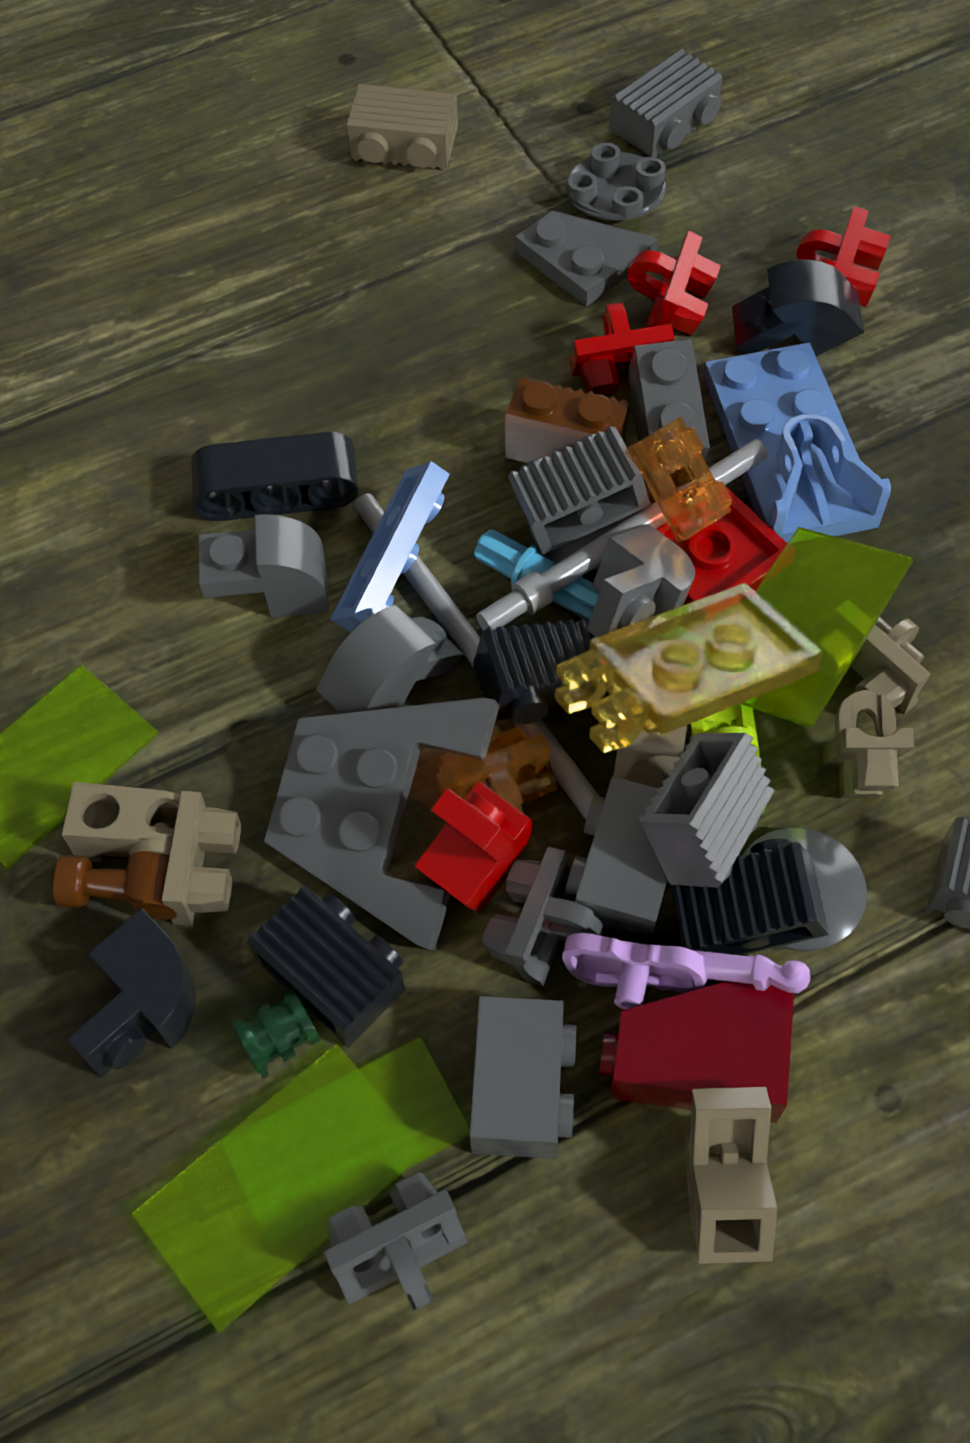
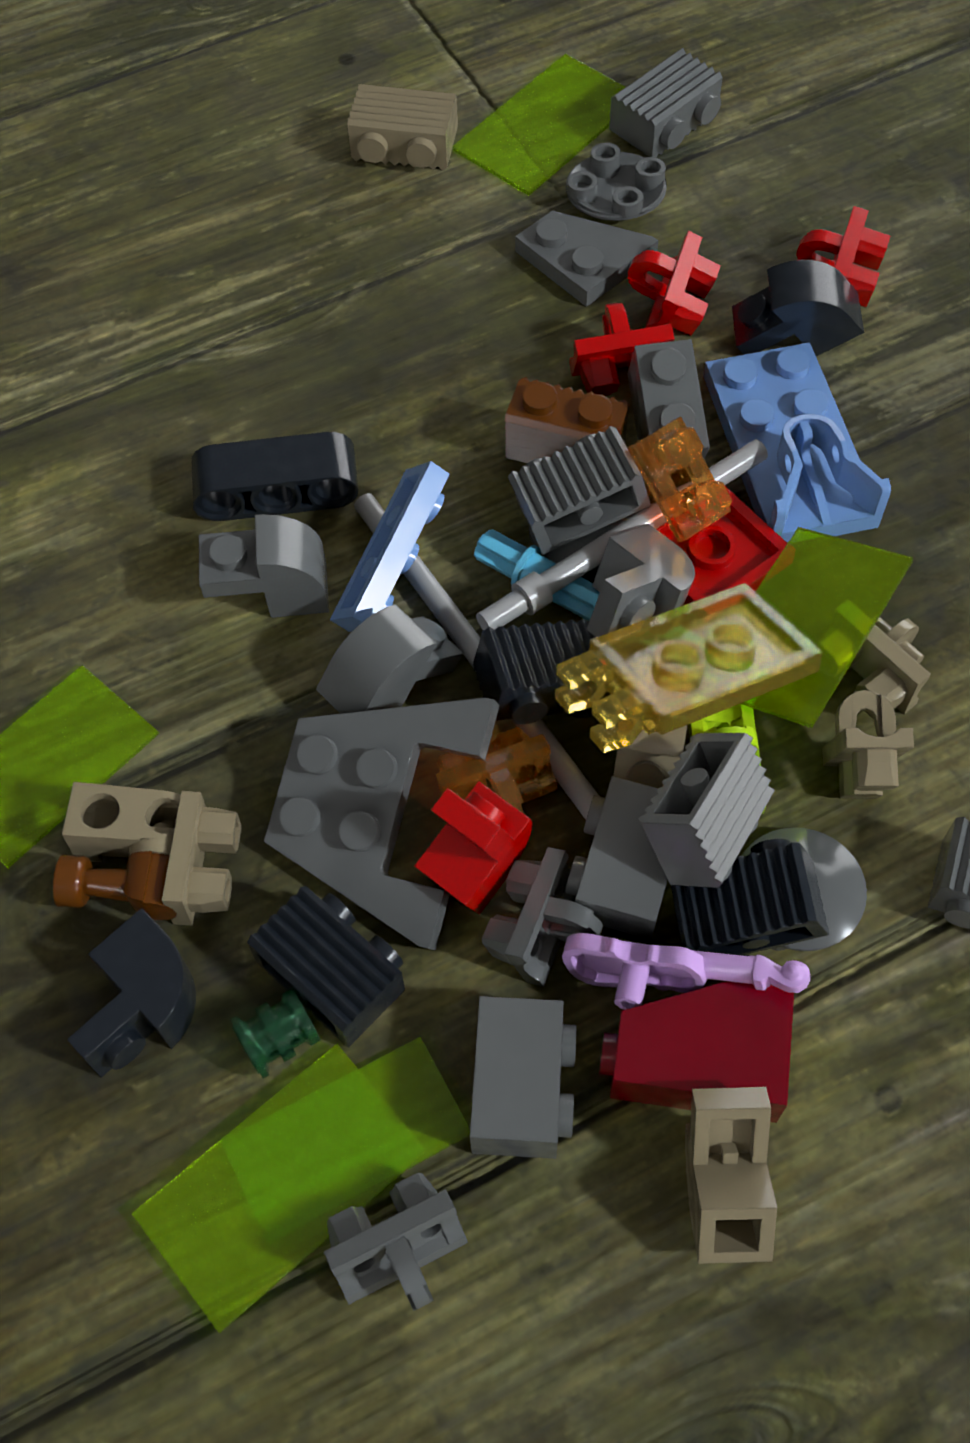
none -> clear neon green piece [452,54,625,196]

